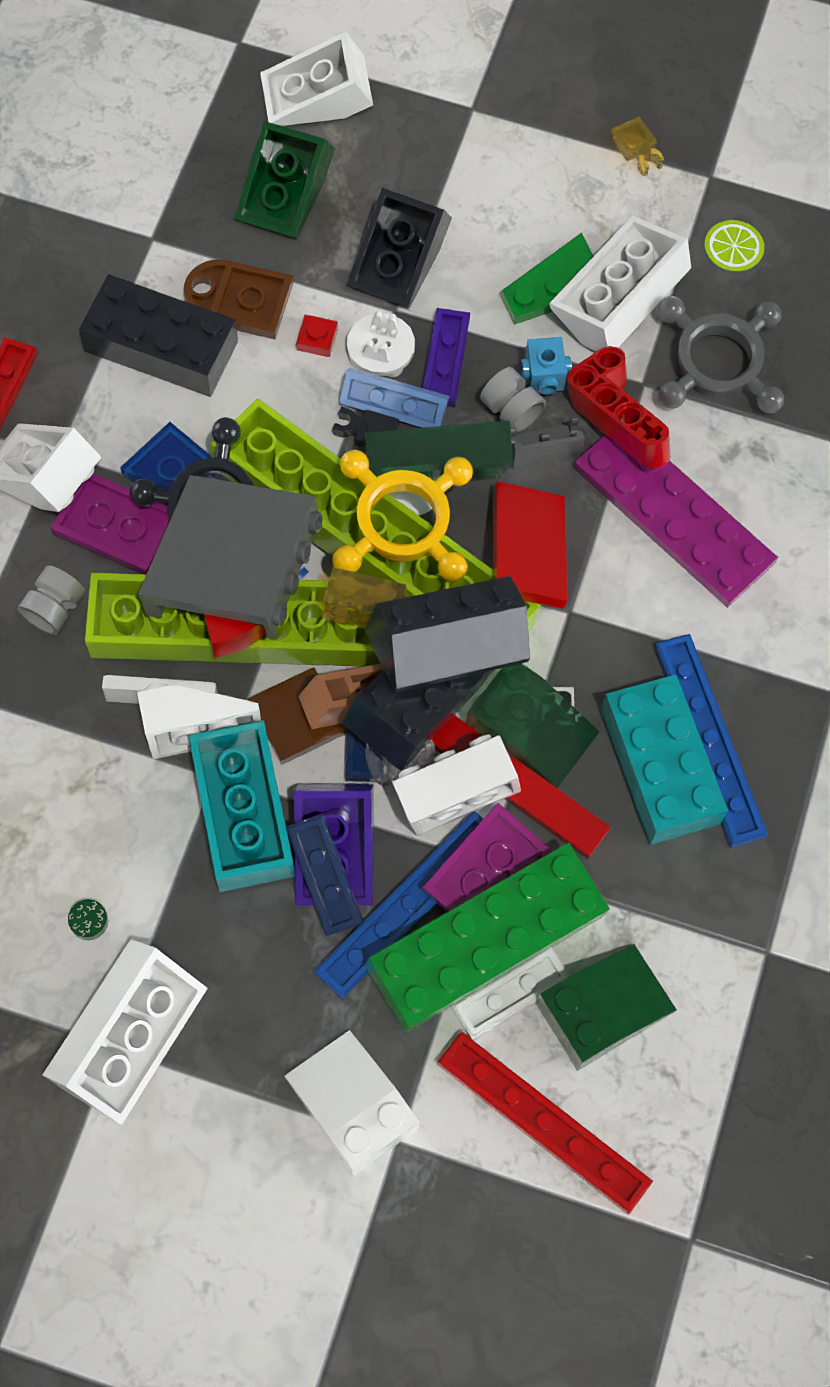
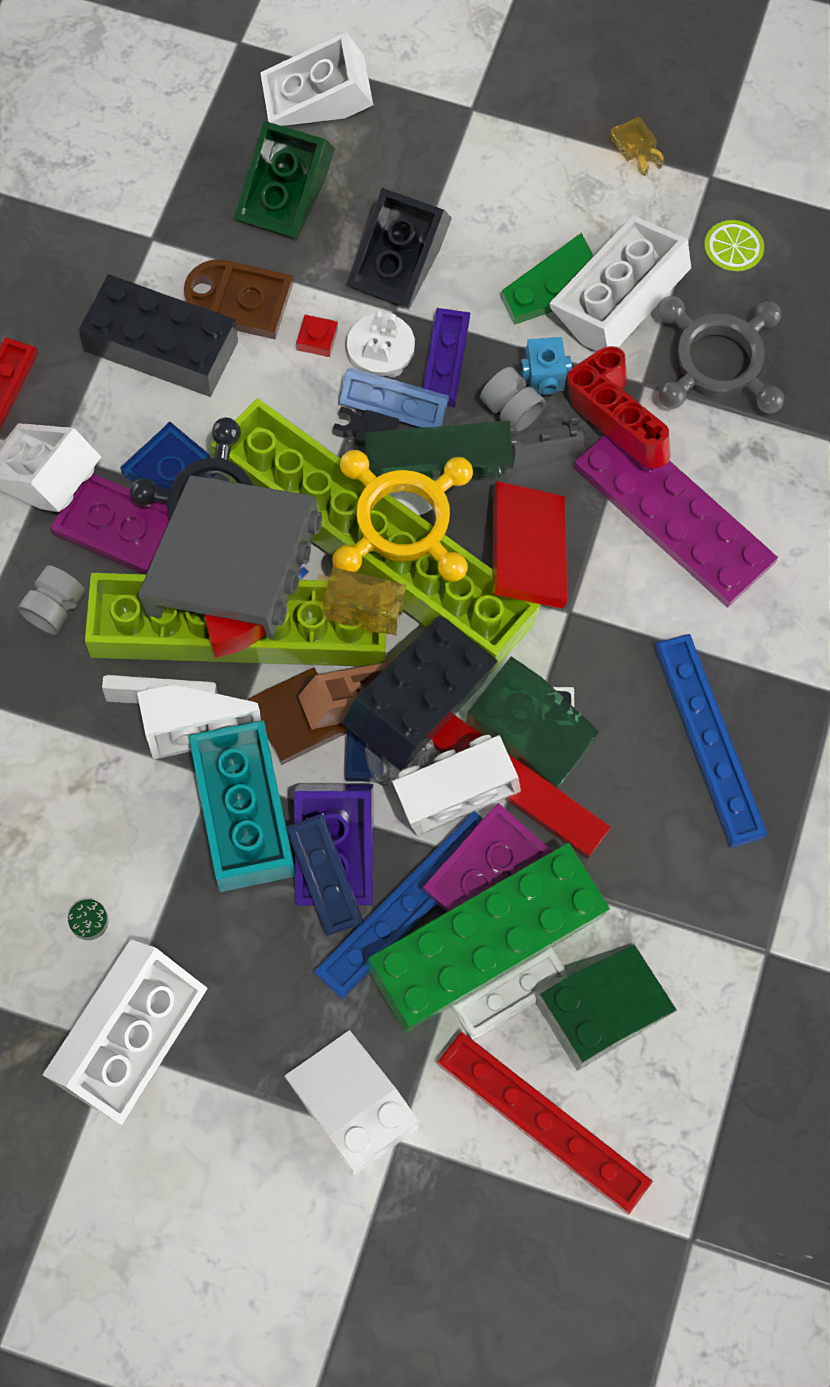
slope [365,576,530,693] -> none
teal brick [601,674,728,845] -> none

